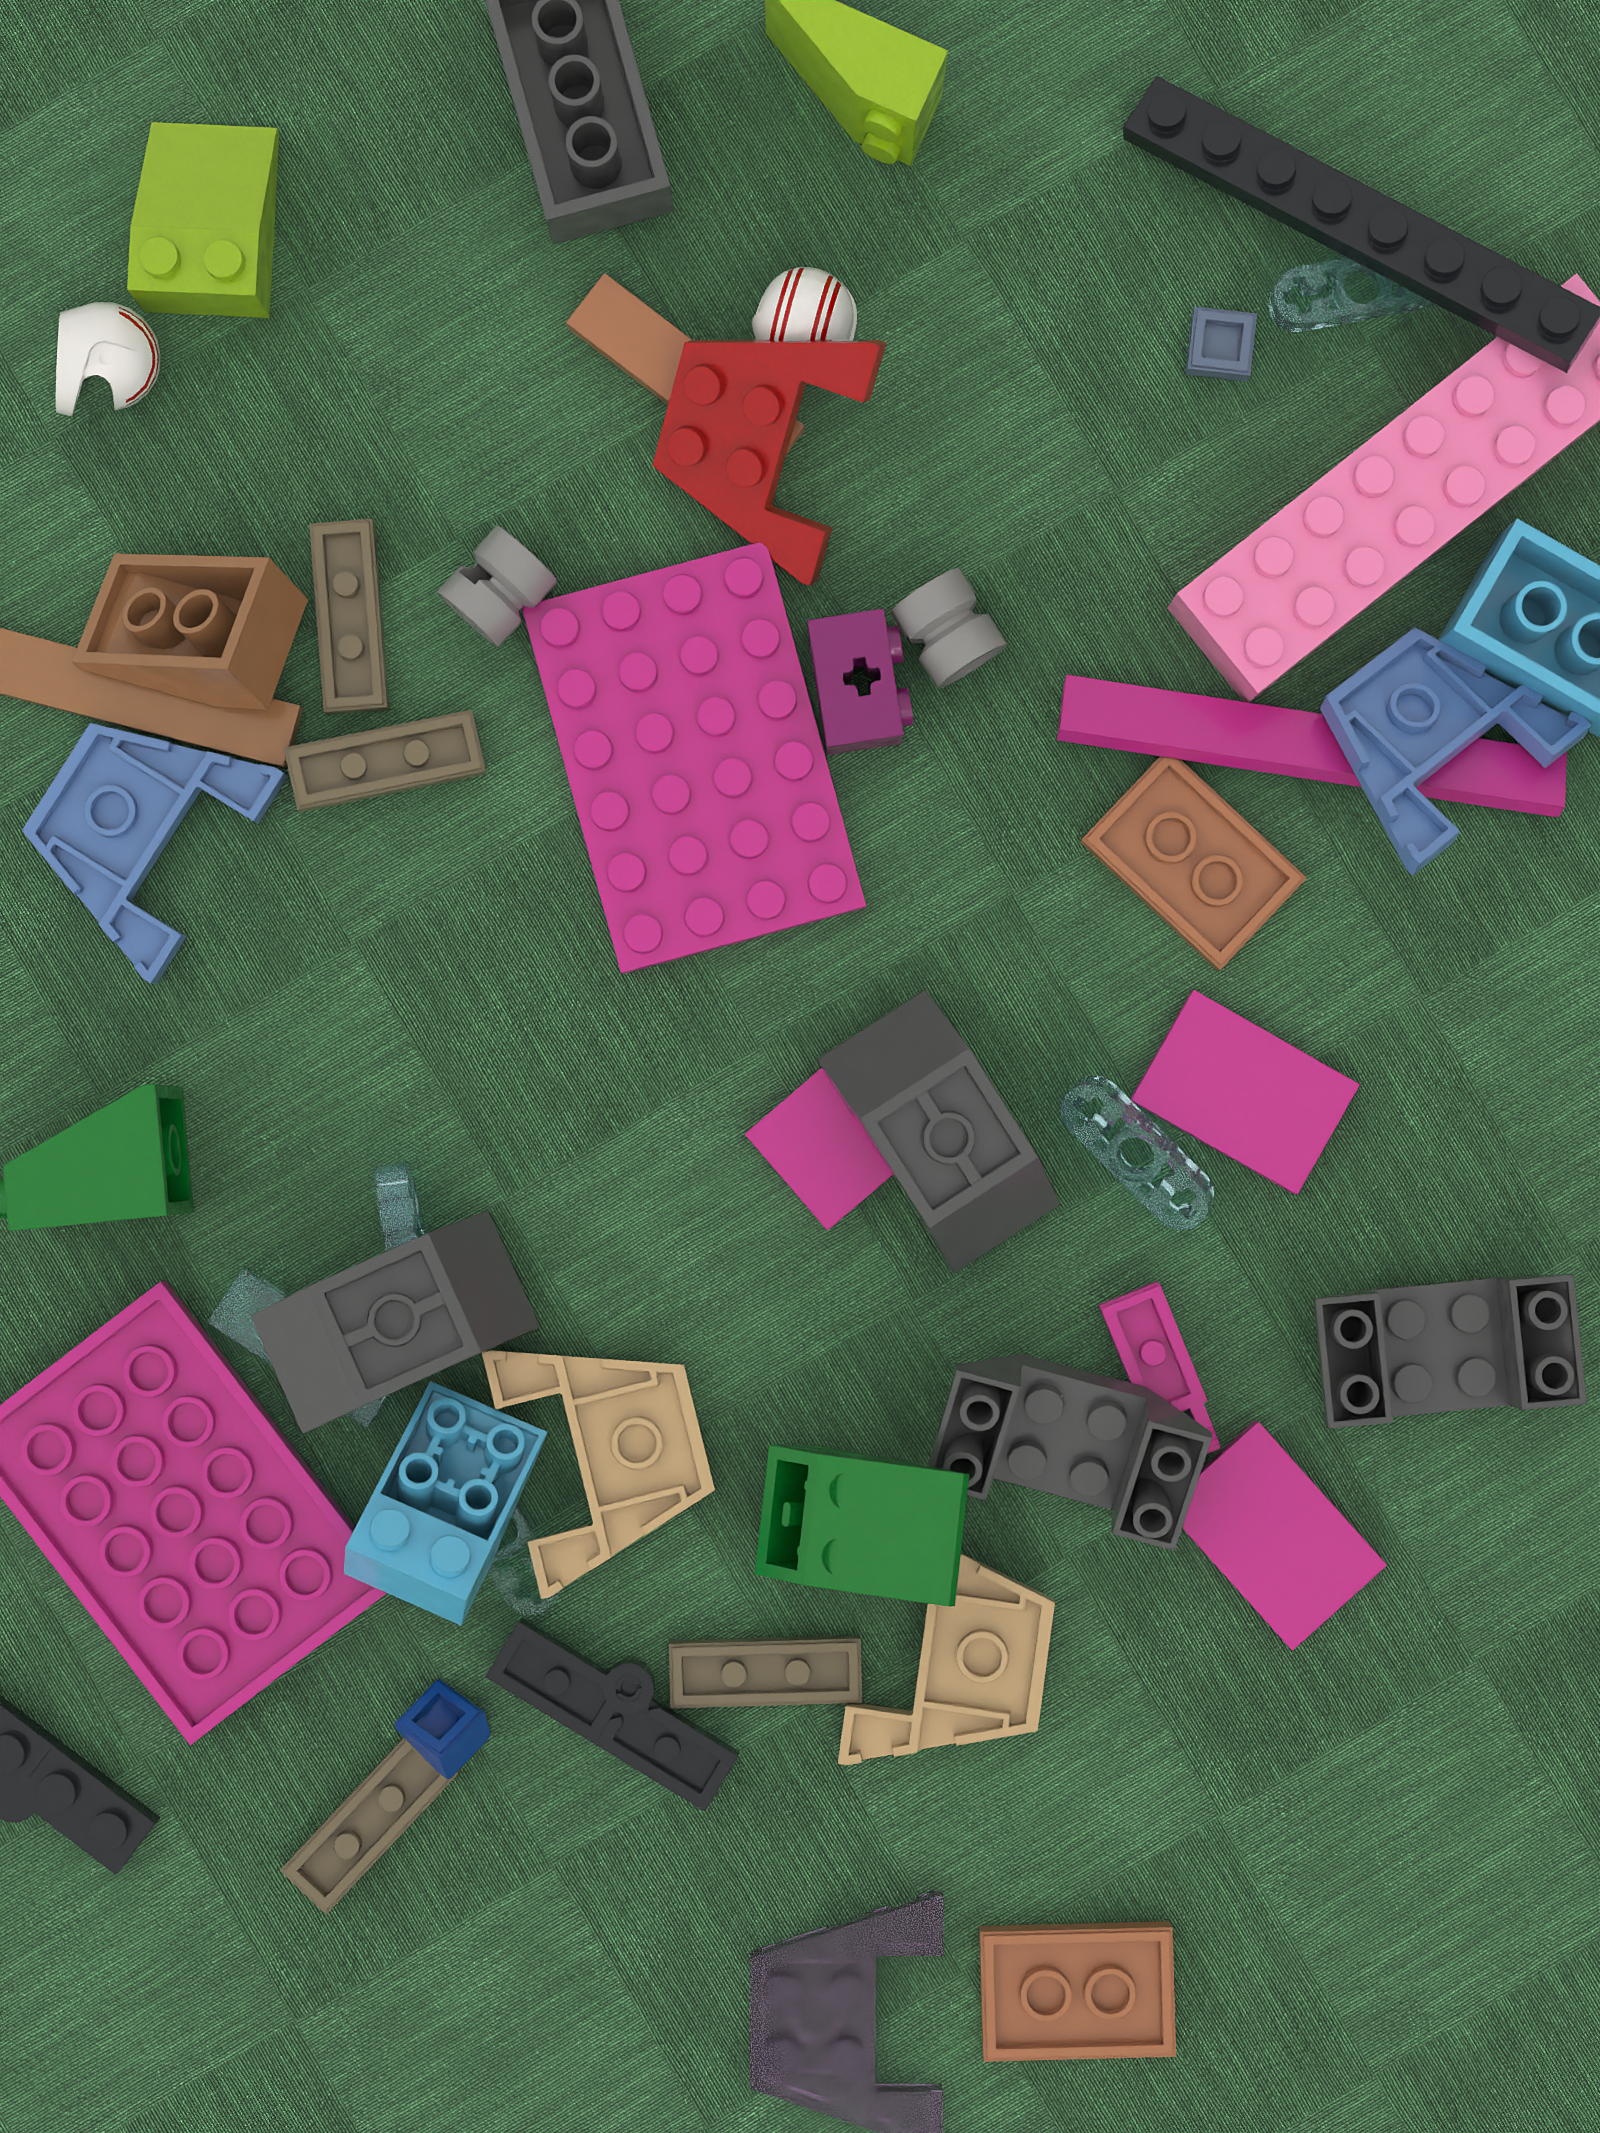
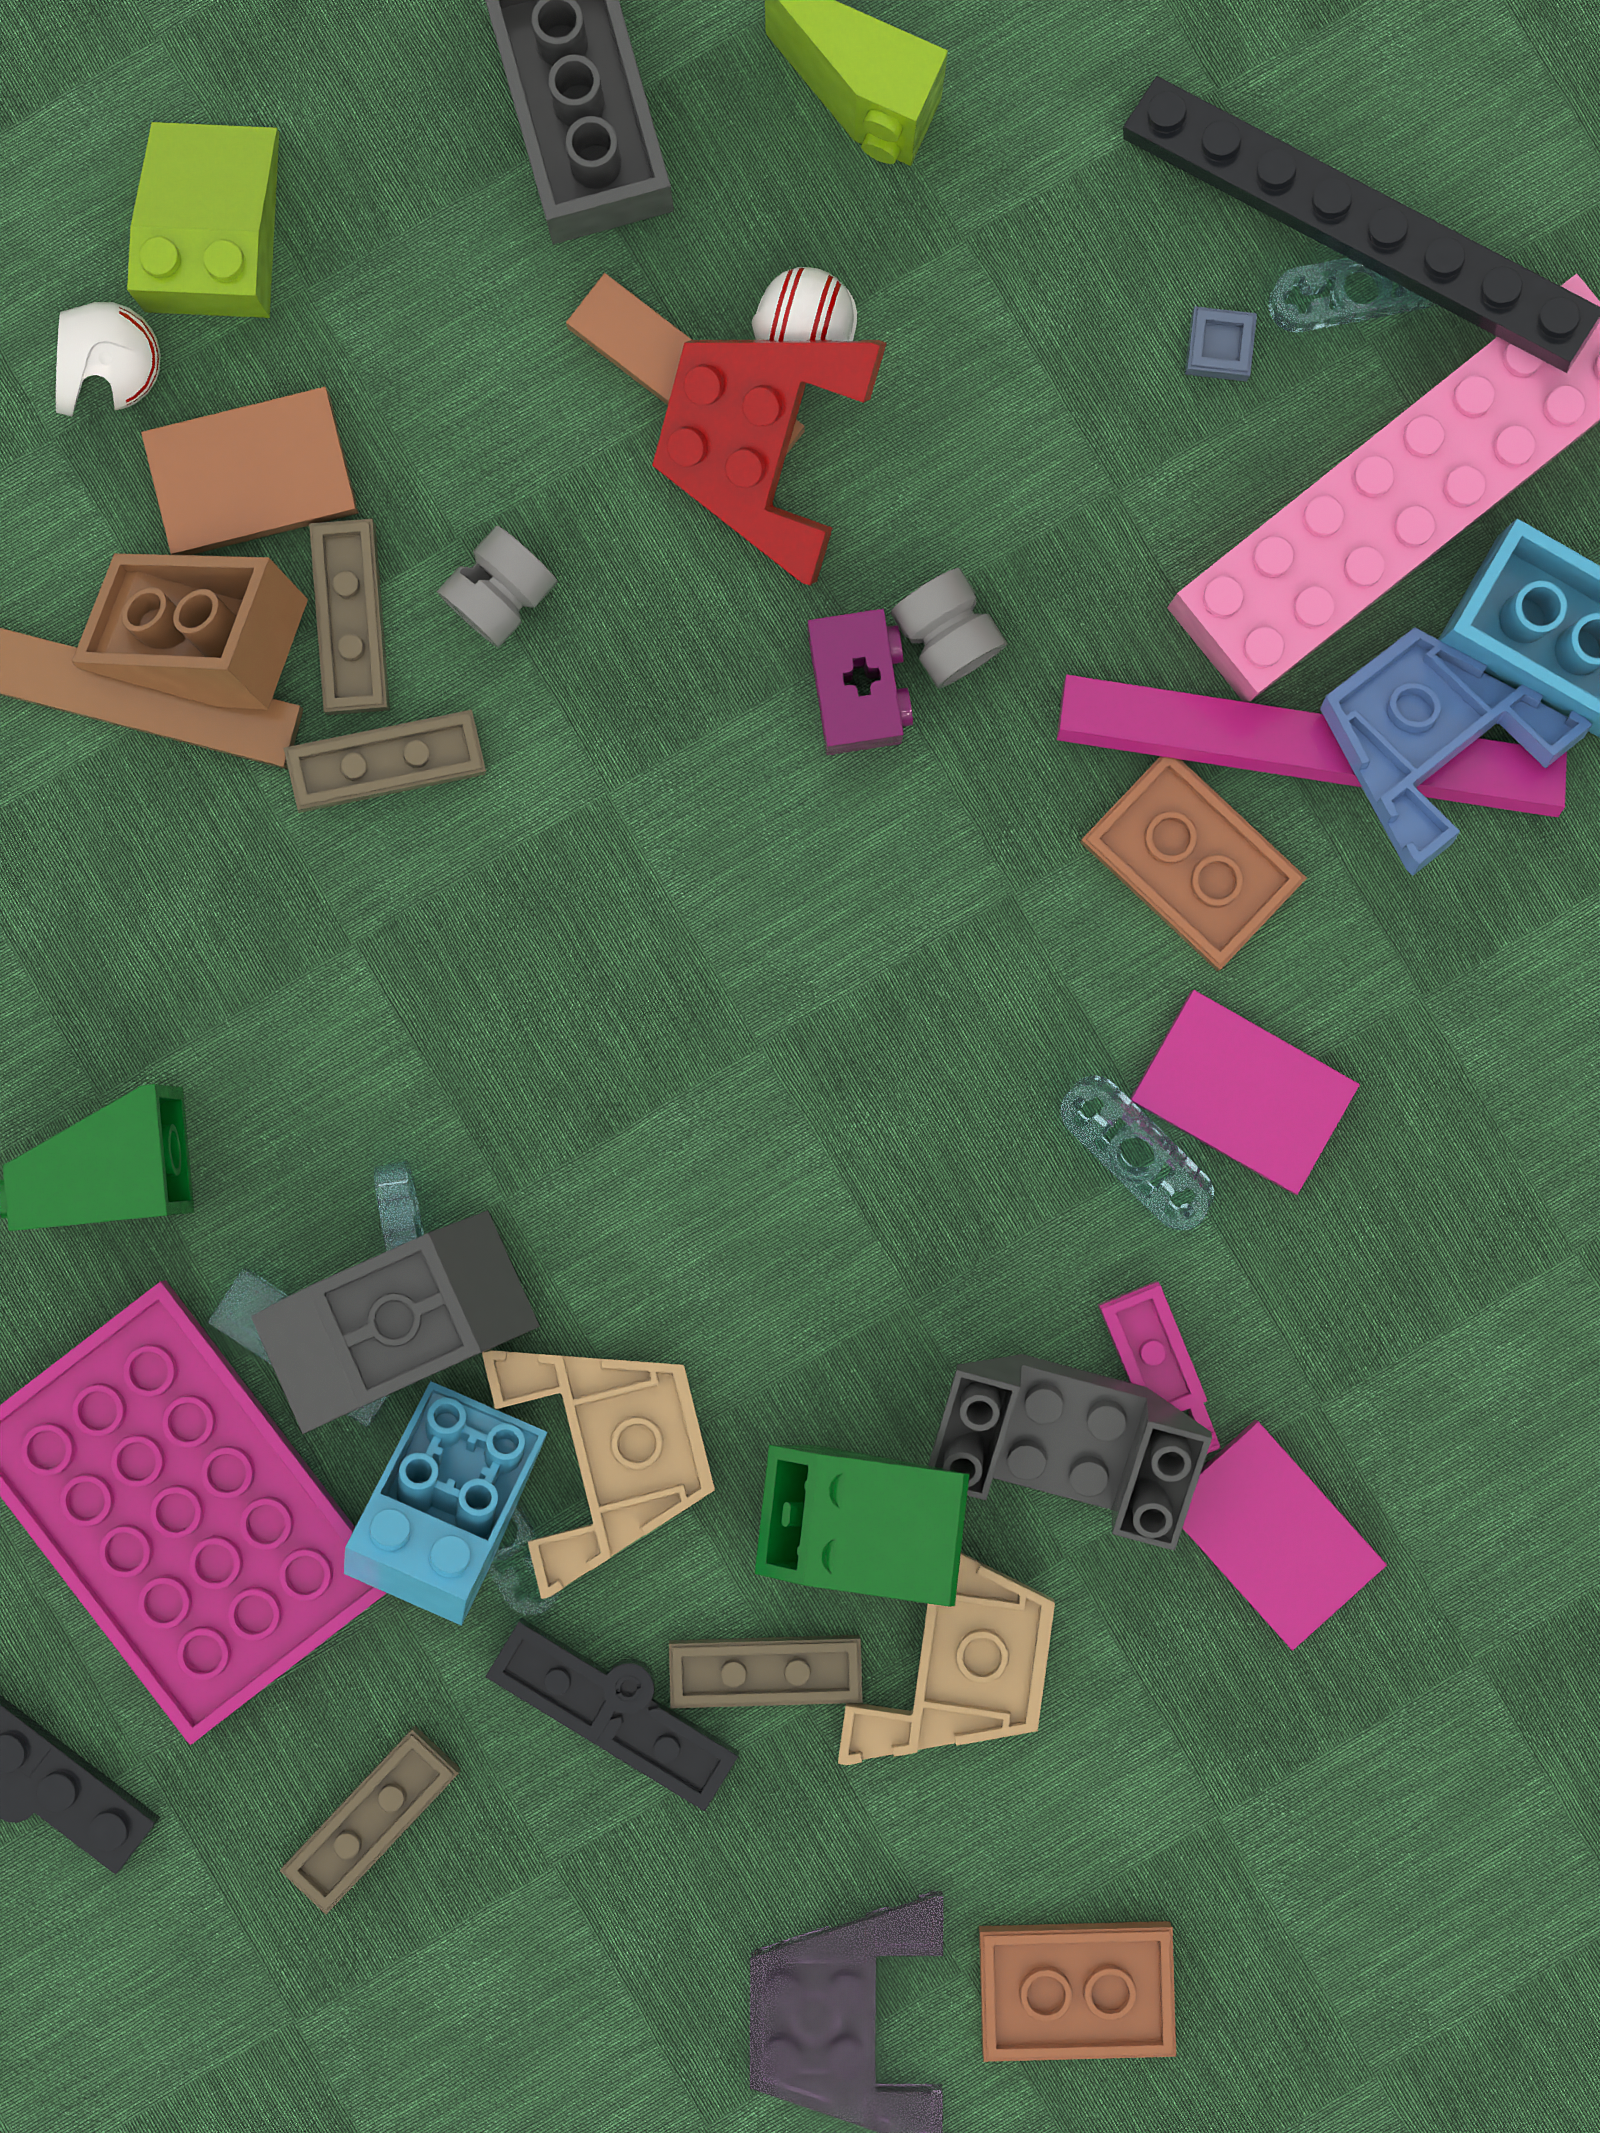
medium blue wing [22,723,288,985] -> none
blue slope [394,1679,490,1780] -> none
dark pink plate [522,542,866,975] -> none
dark pink tile [745,1068,893,1231] -> none
dark grey slope [817,990,1060,1273] -> none
dark grey slope [1313,1274,1587,1429] -> none
none -> nougat tile [141,386,359,555]

